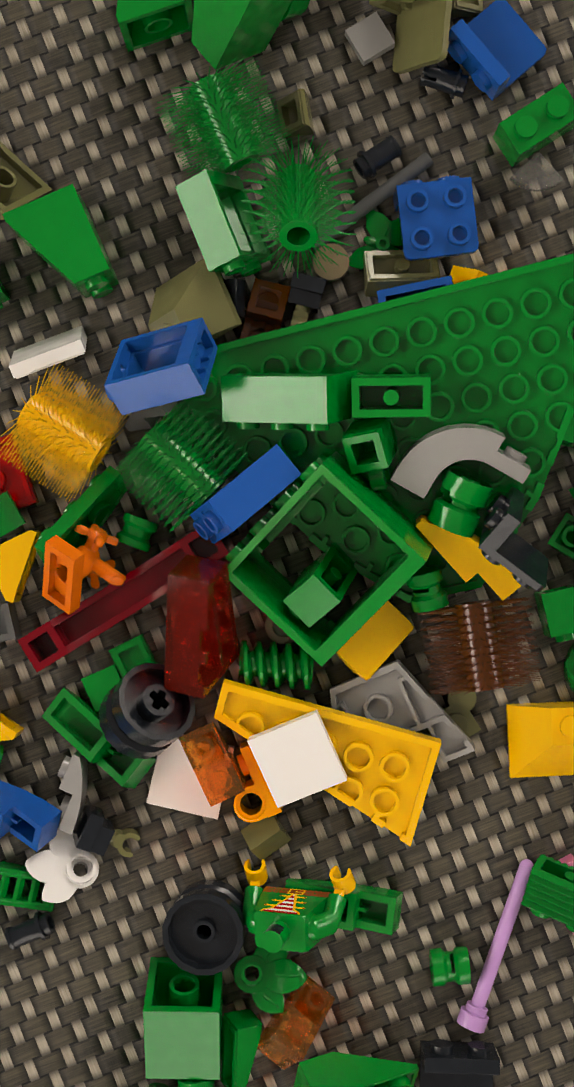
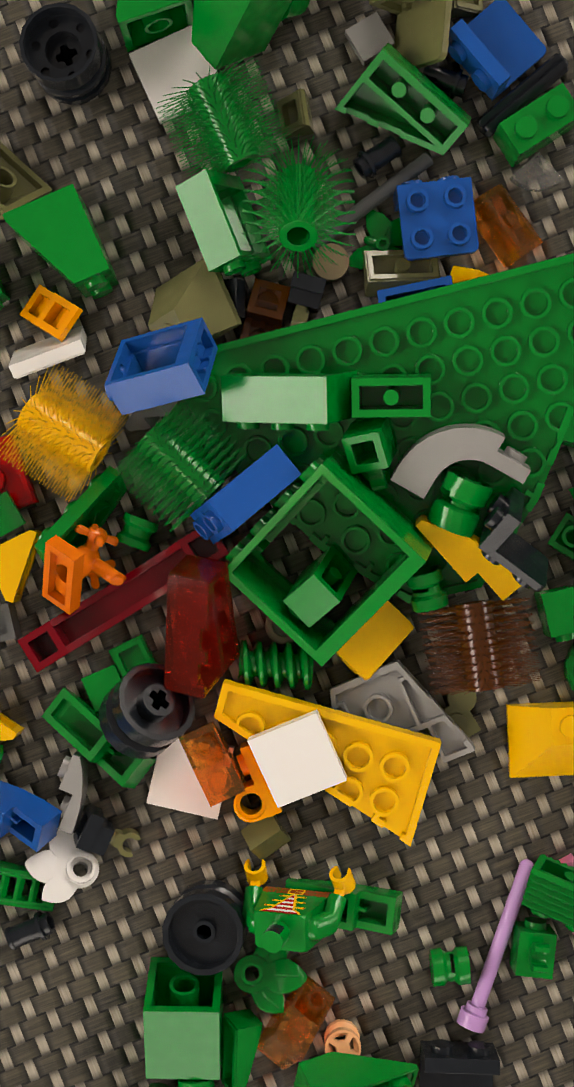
none -> black wheel [19,2,112,105]
none -> light orange slope [19,284,83,342]
none -> white tile [129,25,218,125]
none -> light nougat wheel [324,1019,361,1056]
none -> green wedge [334,42,472,155]
none -> clear orange slope [474,183,543,268]
none -> black axle [476,53,569,137]
none -> green brick [509,917,557,979]

